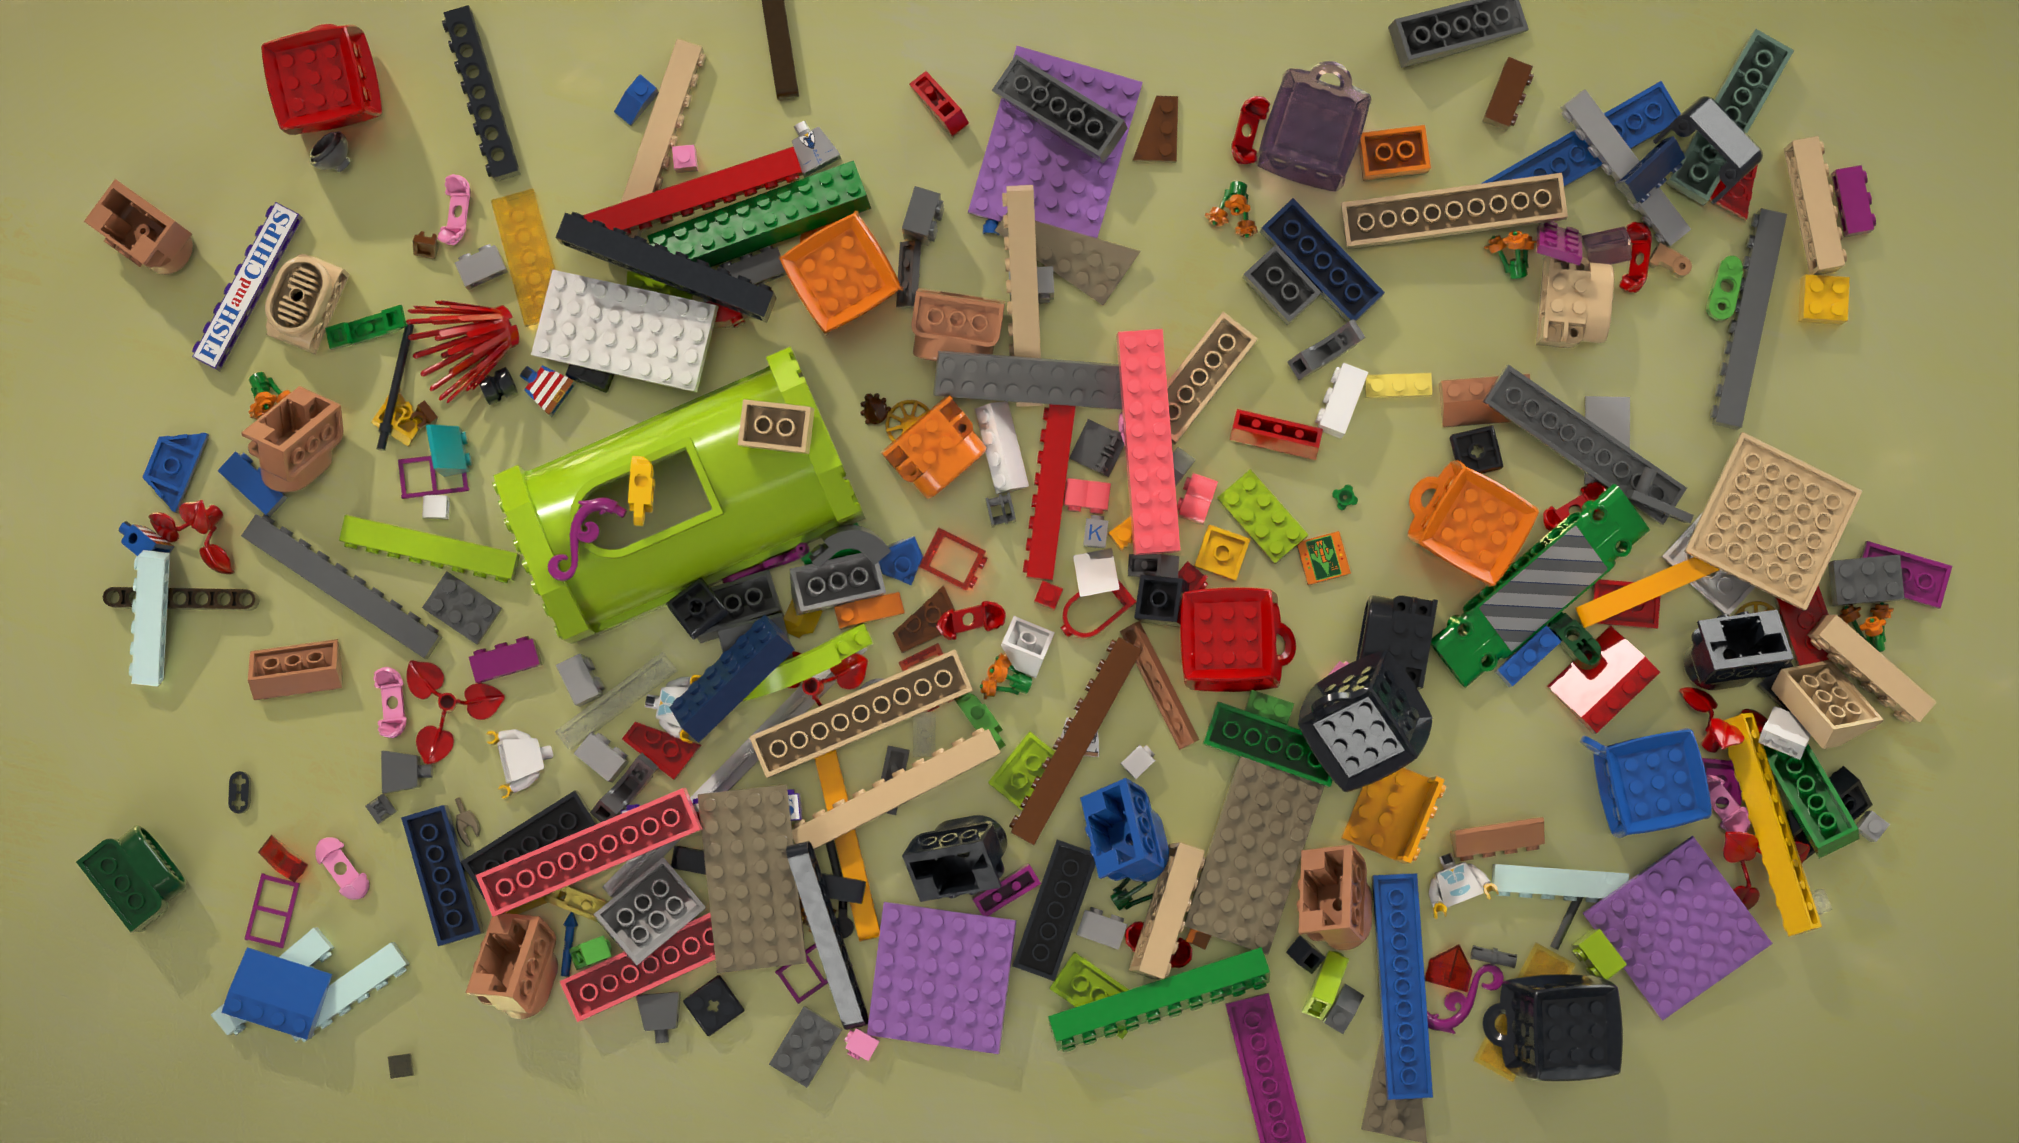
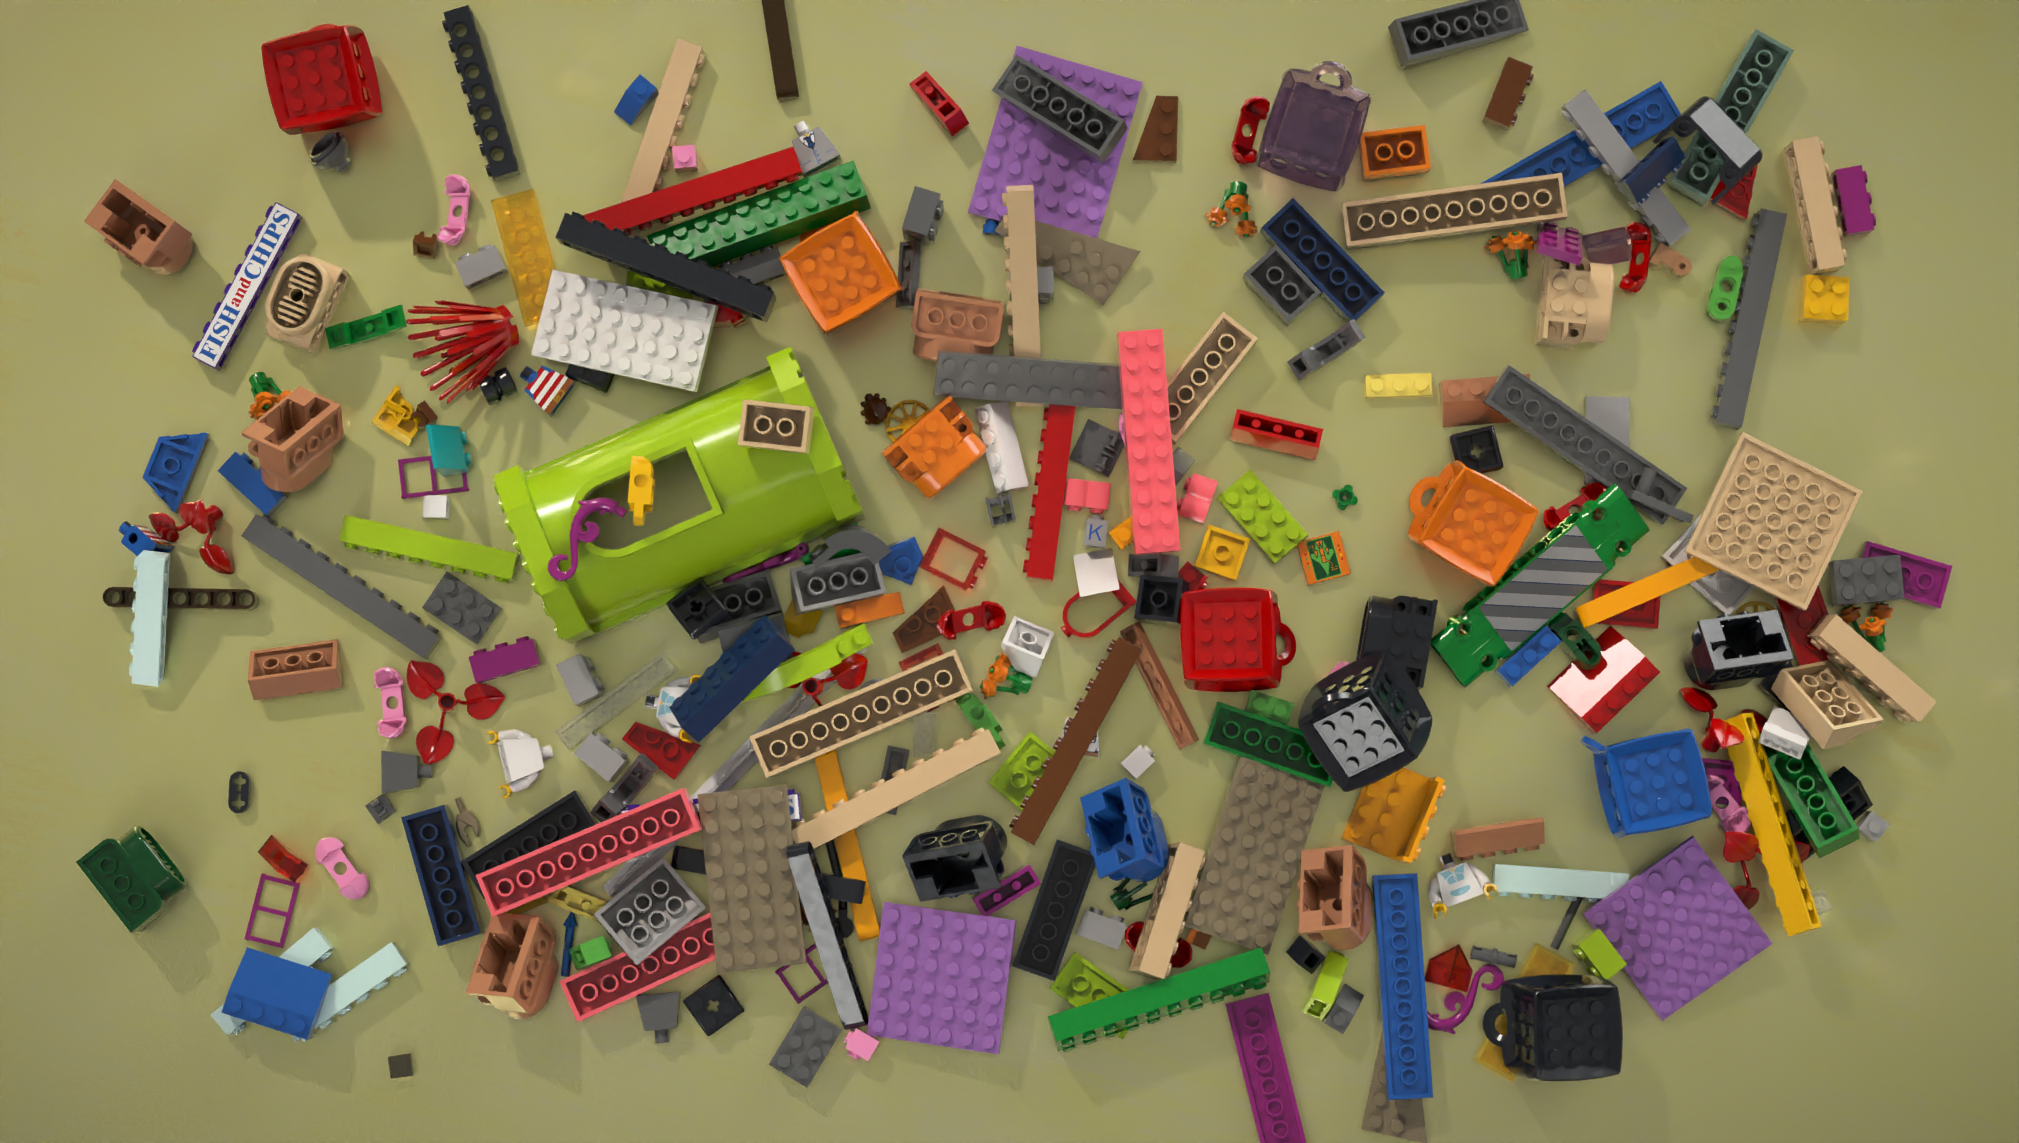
black bar [376,323,414,451] -> none
red brick [1034,581,1063,611] -> none
white brick [1315,363,1368,439] -> none

